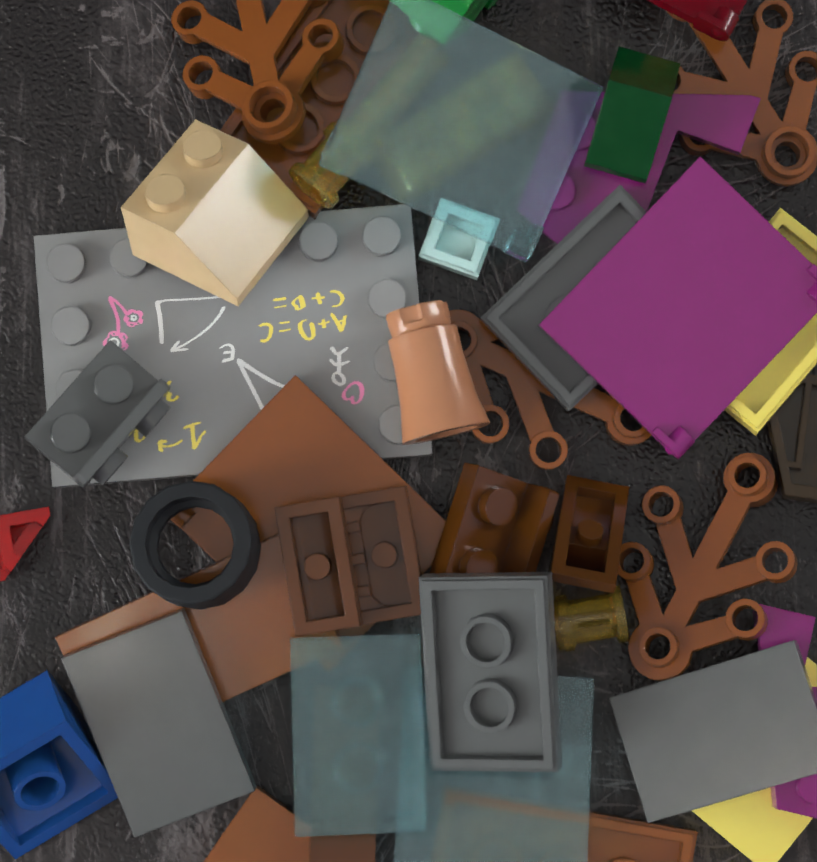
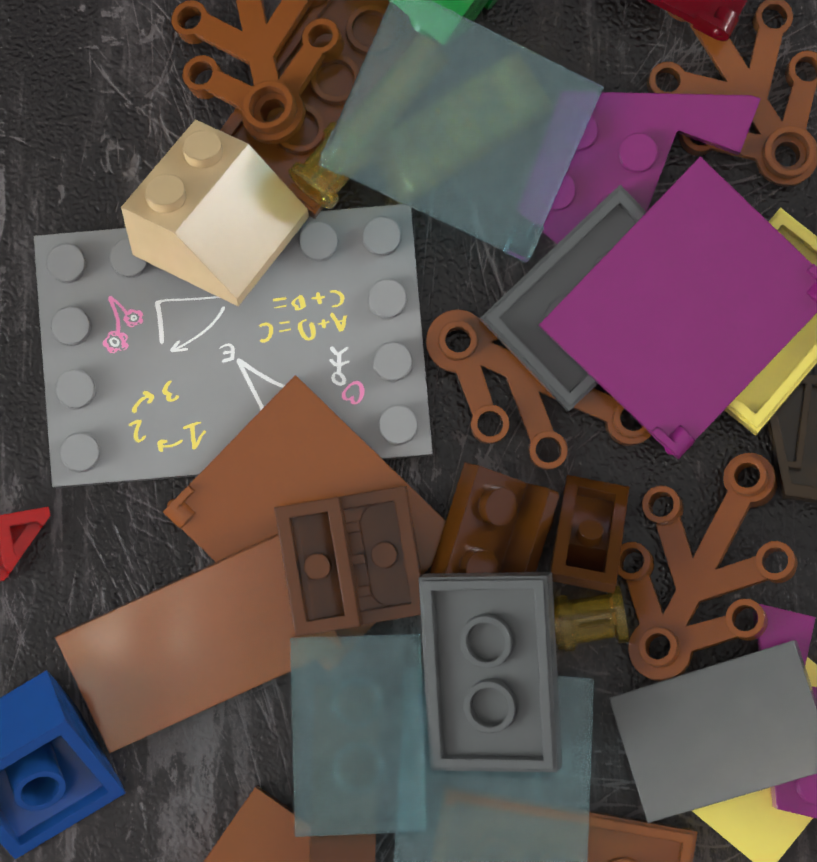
dark grey bracket [24,340,171,489] -> none
dark grey tile [61,608,257,838] -> none
black tyre [129,481,261,610] -> none
nougat plant [386,300,490,445] -> none
light aqua tile [418,198,499,281] -> none
dark green slope [584,46,680,184] -> none

